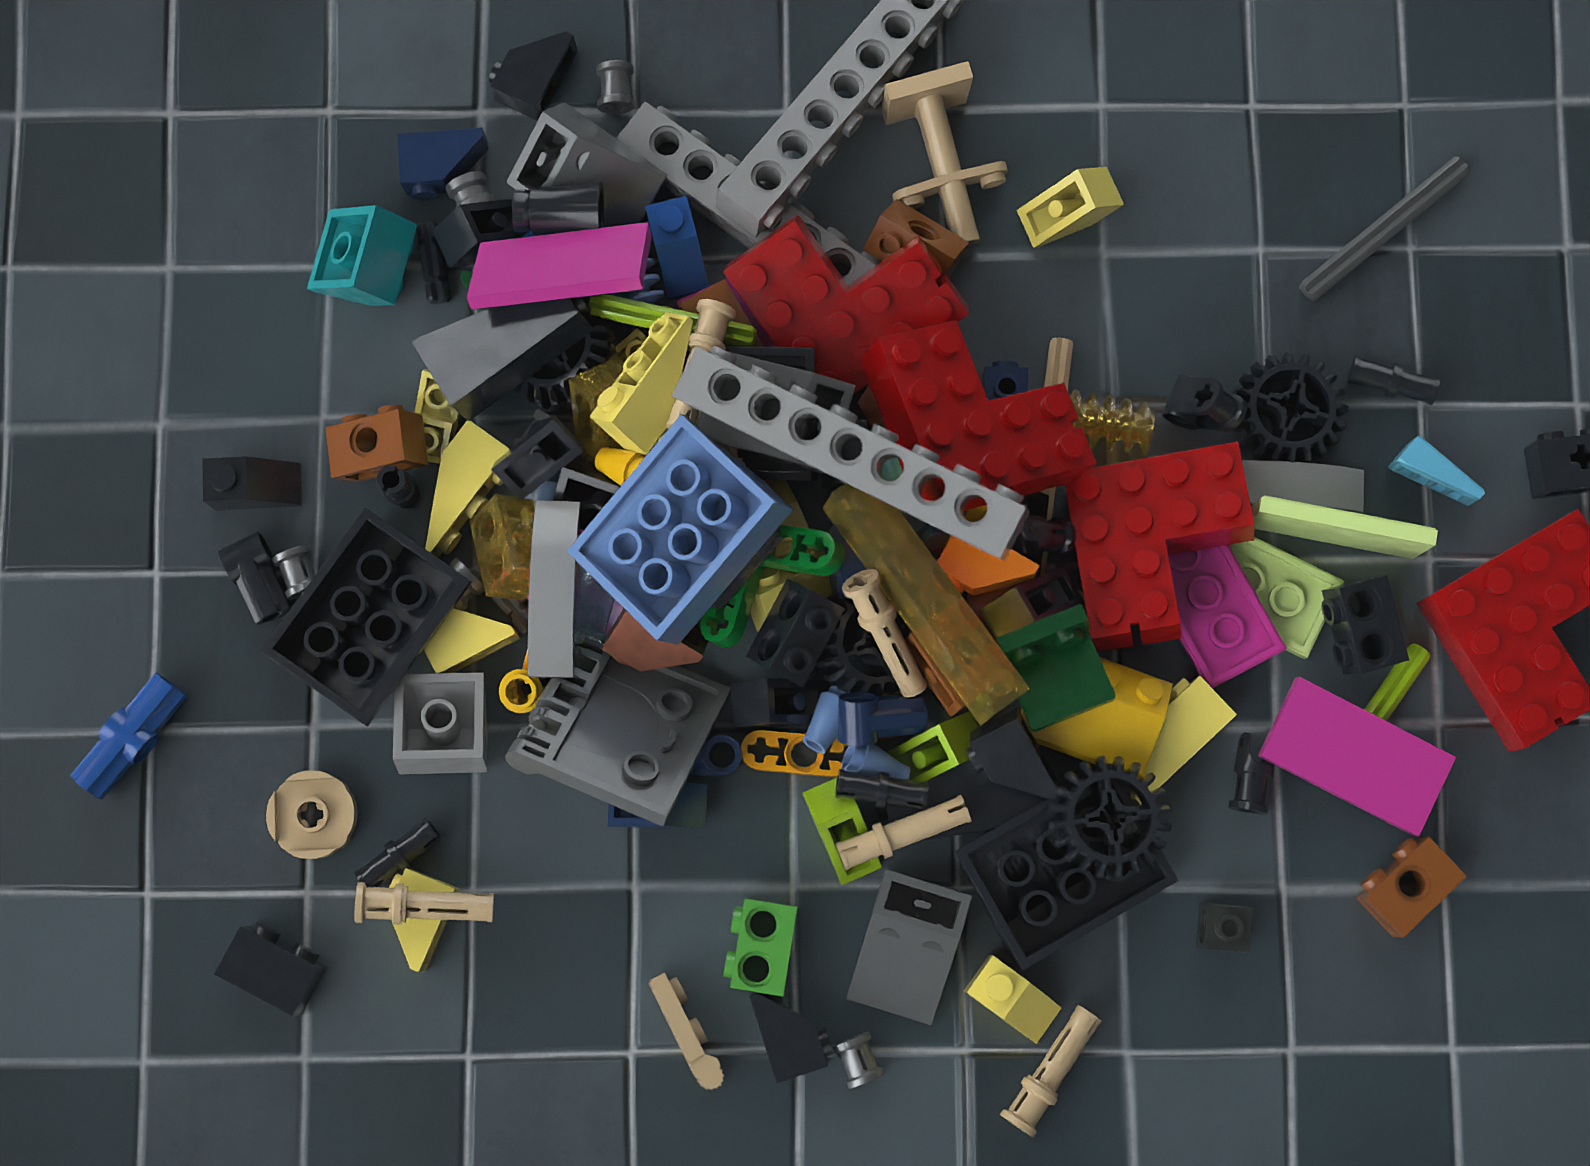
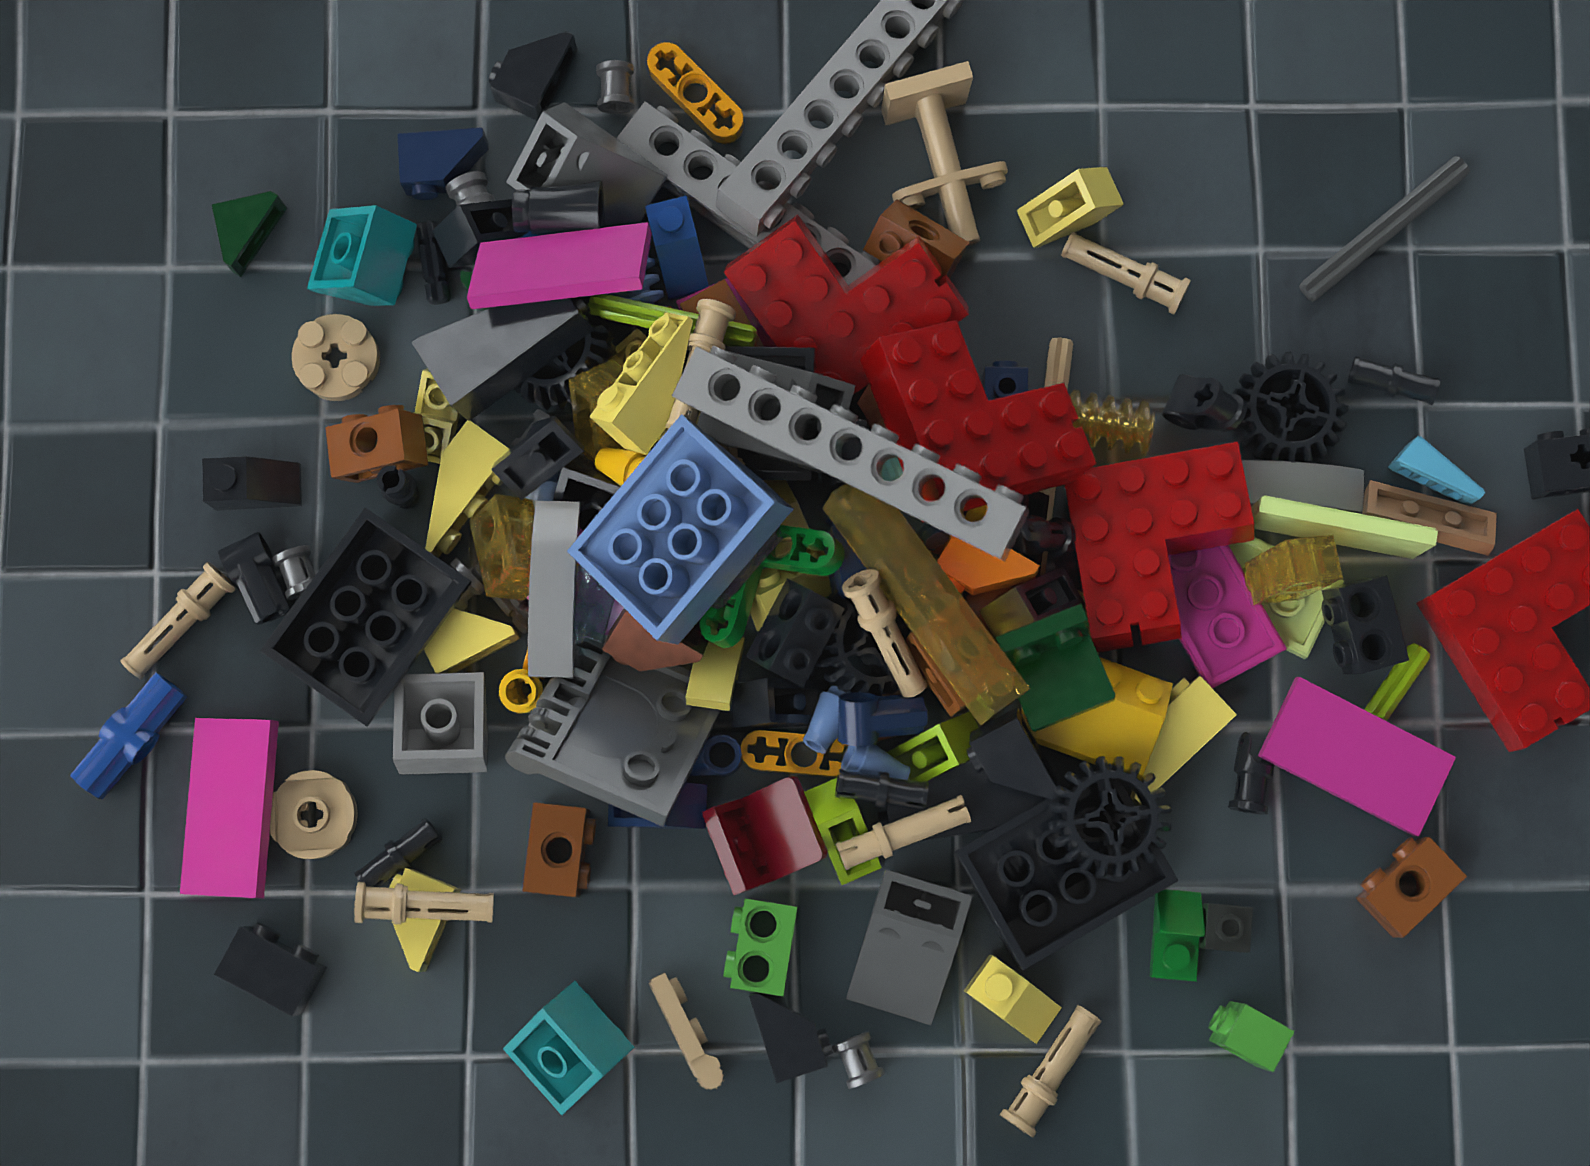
none -> tan pin [120,562,236,679]
none -> dark pink tile [180,718,279,899]
none -> dark green slope [212,191,287,277]
none -> tan plate [292,314,380,401]
none -> teal slope [503,981,635,1115]
none -> dark orange brick [522,802,596,898]
none -> light orange beam [647,42,744,144]
none -> light yellow slope [686,637,745,711]
none -> dark red bracket [702,776,827,895]
none -> tan pin [1061,231,1191,315]
none -> green slope [1150,889,1205,982]
none -> bright green brick [1208,1001,1295,1072]
none -> clear yellow brick [1245,535,1343,605]
none -> medium nougat plate [1362,480,1497,556]

